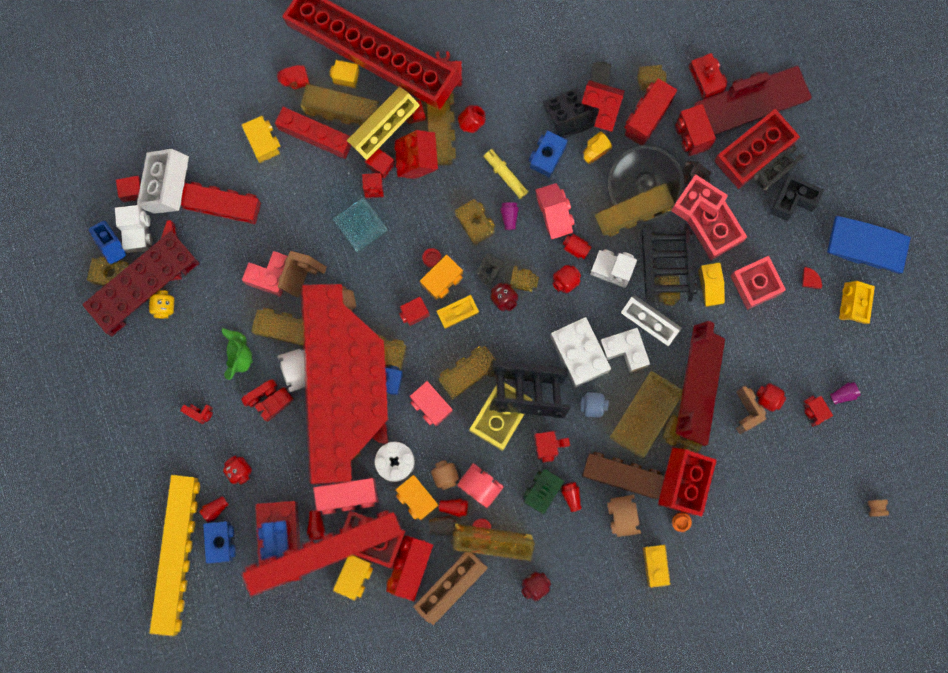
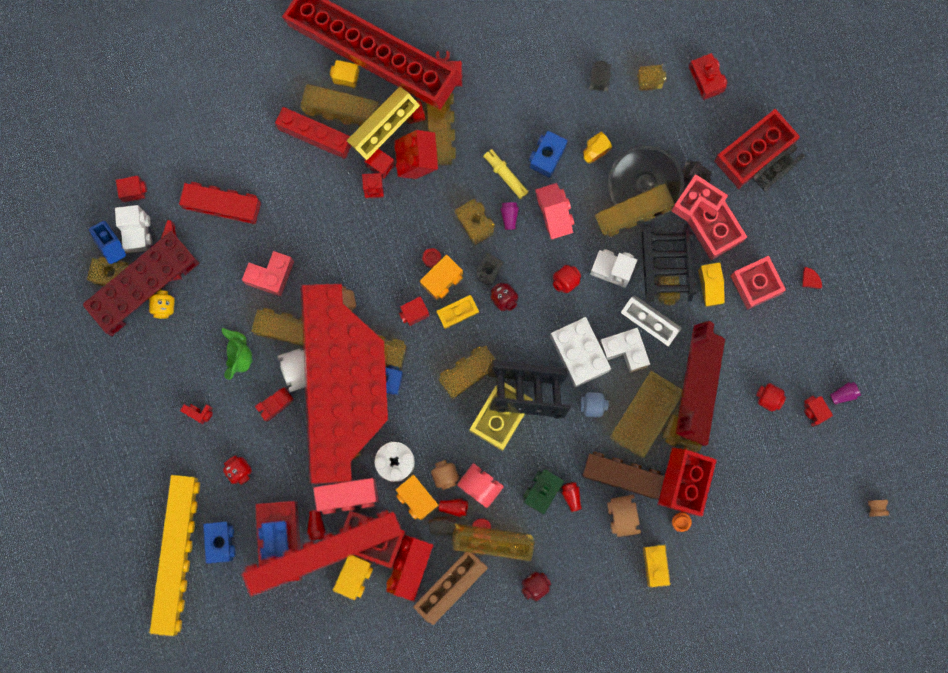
white brick [137,149,189,214] -> none
red cone [199,496,229,523] -> none
red plate [241,379,278,408] -> none
yellow brick [242,116,281,163] -> none
red rock [277,65,310,89] -> none
medium nougat bracket [278,251,327,298] -> none
clear light blue brick [333,197,387,253] -> none
red tile [372,424,389,444] -> none
coral brick [410,381,453,426] -> none
red head [458,105,486,133] -> none
clear yellow brick [510,266,539,292] -> none
red brick [534,431,570,463] -> none
black bracket [543,88,594,139] -> none
red brick [562,233,592,259] -> none
red brick [582,80,625,132] -> none
red brick [624,78,677,146] -> none
red brick [675,104,716,156] -> none
dark red bracket [694,66,812,135] -> none
medium nougat bracket [736,386,766,434] -> none
black brick [770,174,824,221] -> none
blue slope [827,216,911,274] -> none
yellow bracket [839,281,875,324] -> none

